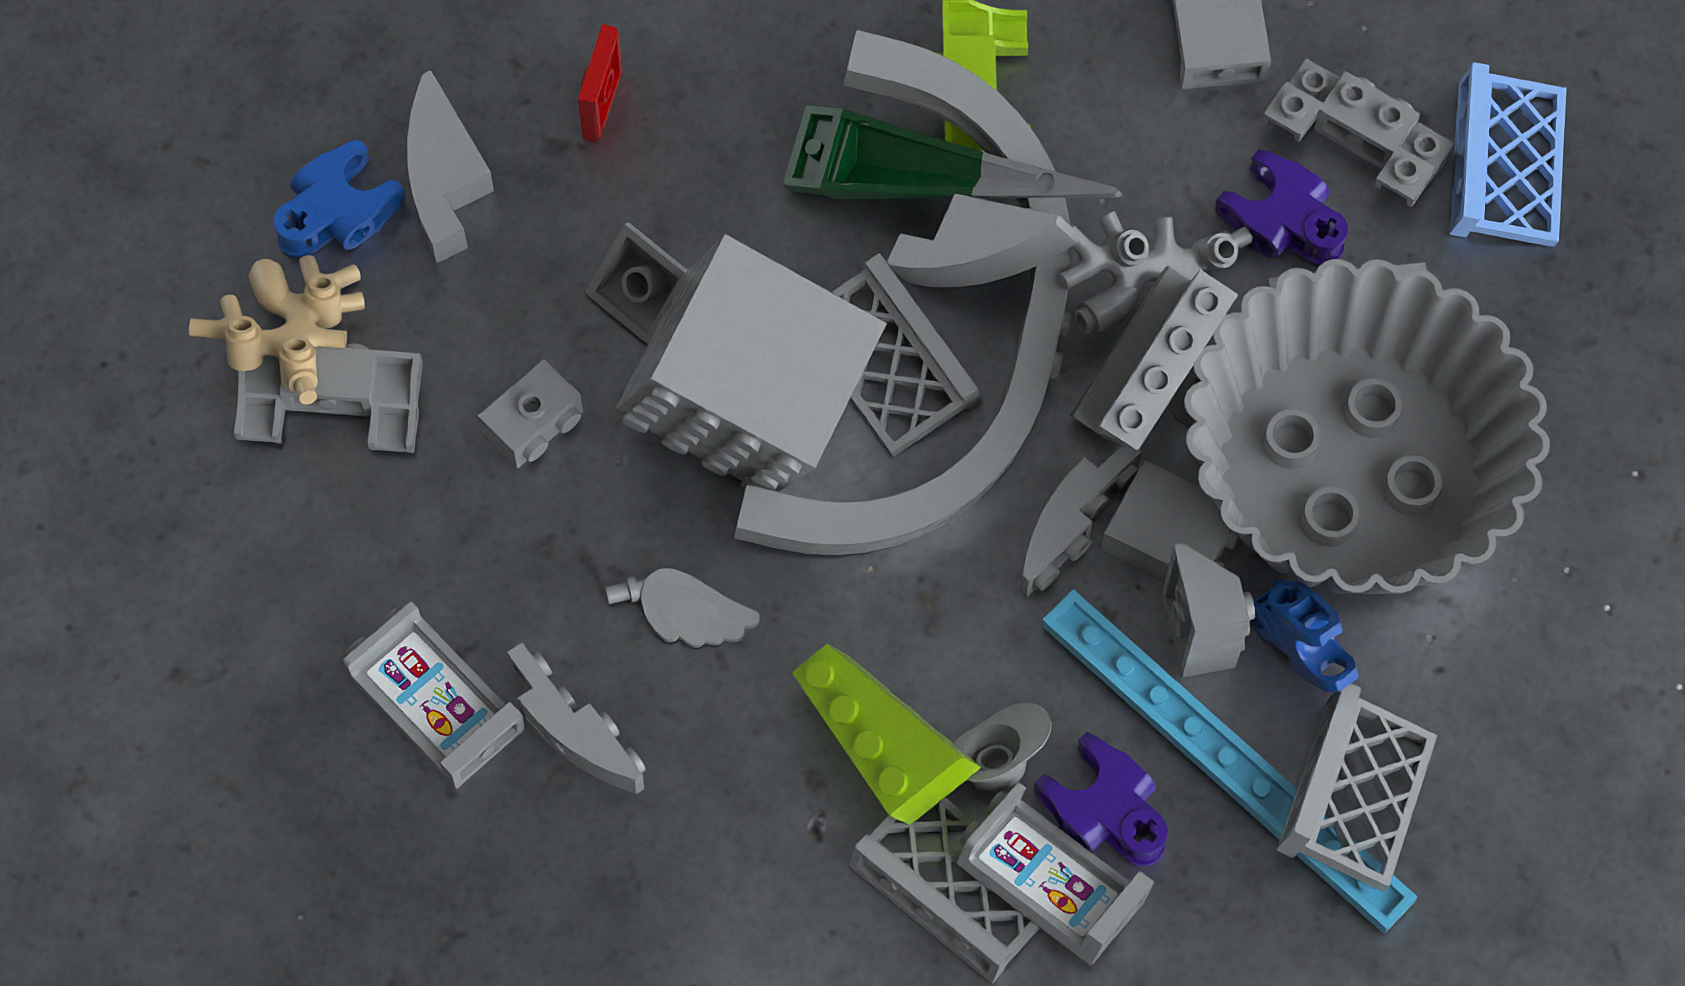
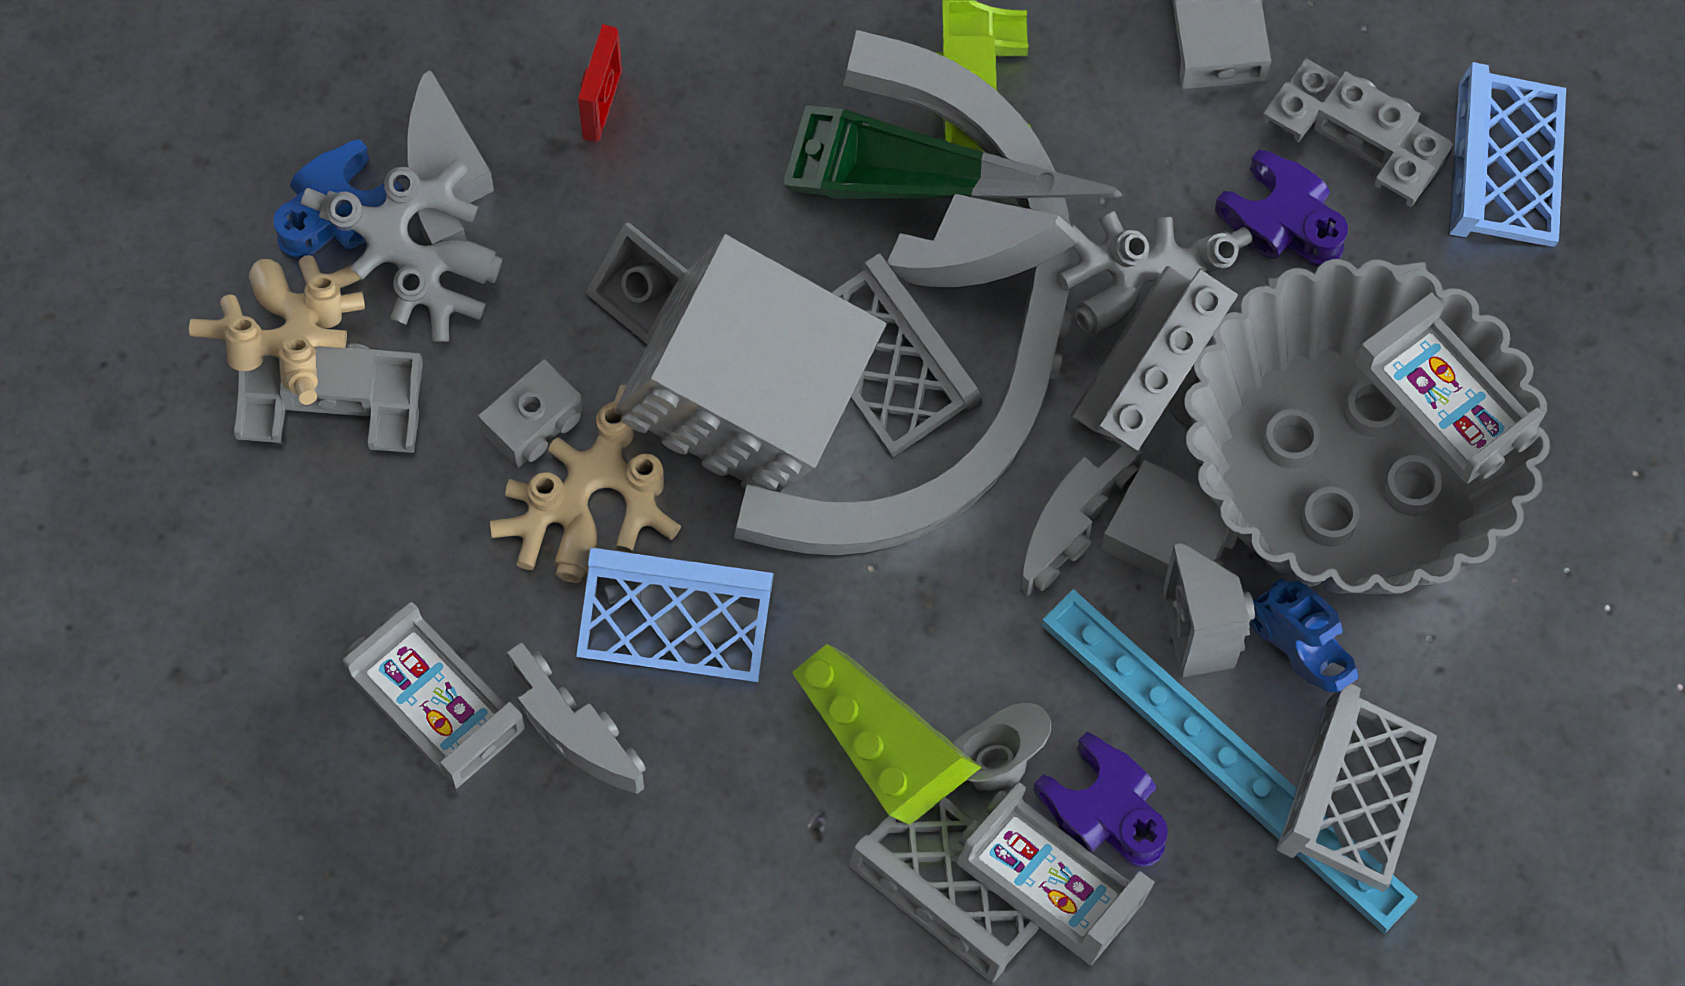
none -> light grey plant [301,157,503,342]
none -> tan plant [490,385,681,583]
none -> light blue fence [576,548,774,682]
none -> panel [1355,292,1544,484]

